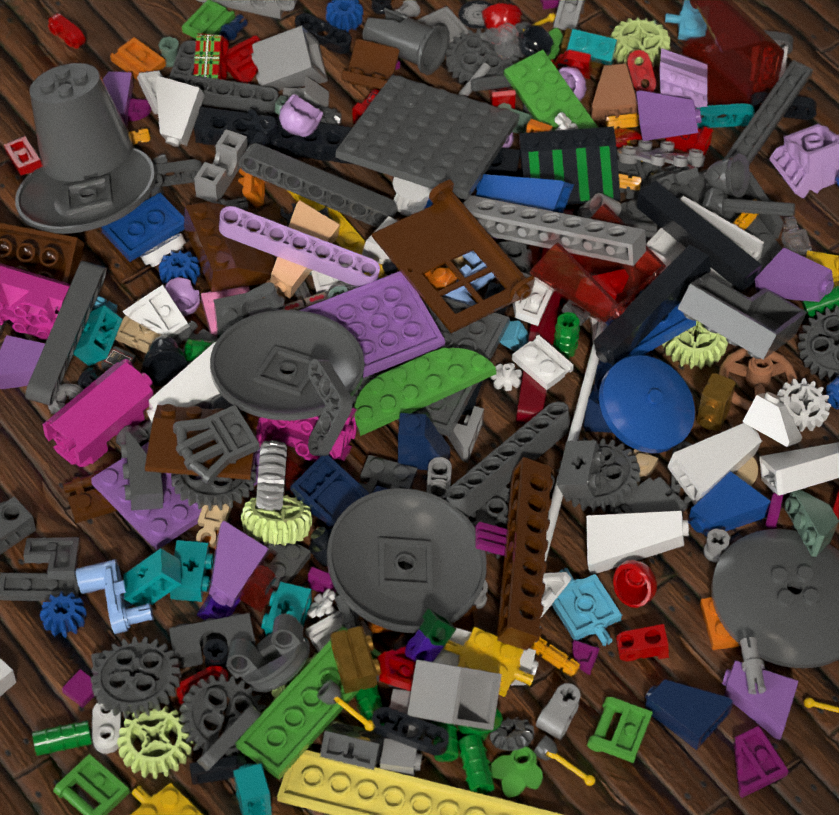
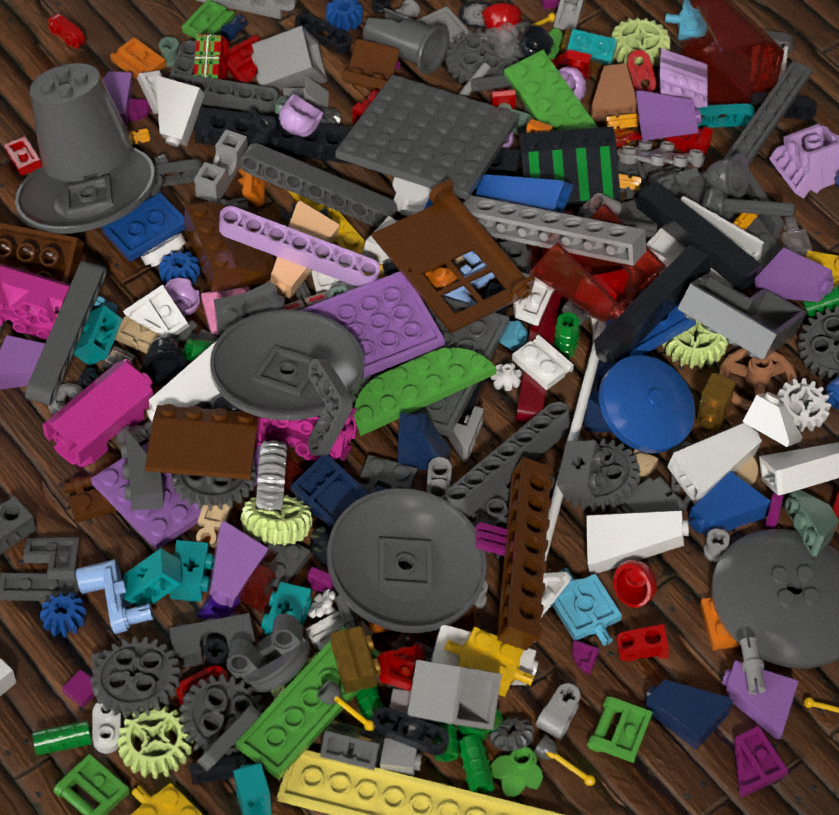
dark grey plate [173,405,260,485] -> none
leg [405,608,457,662] -> none
light orange axle [530,638,580,677] -> none
white plant [555,112,578,131] -> none

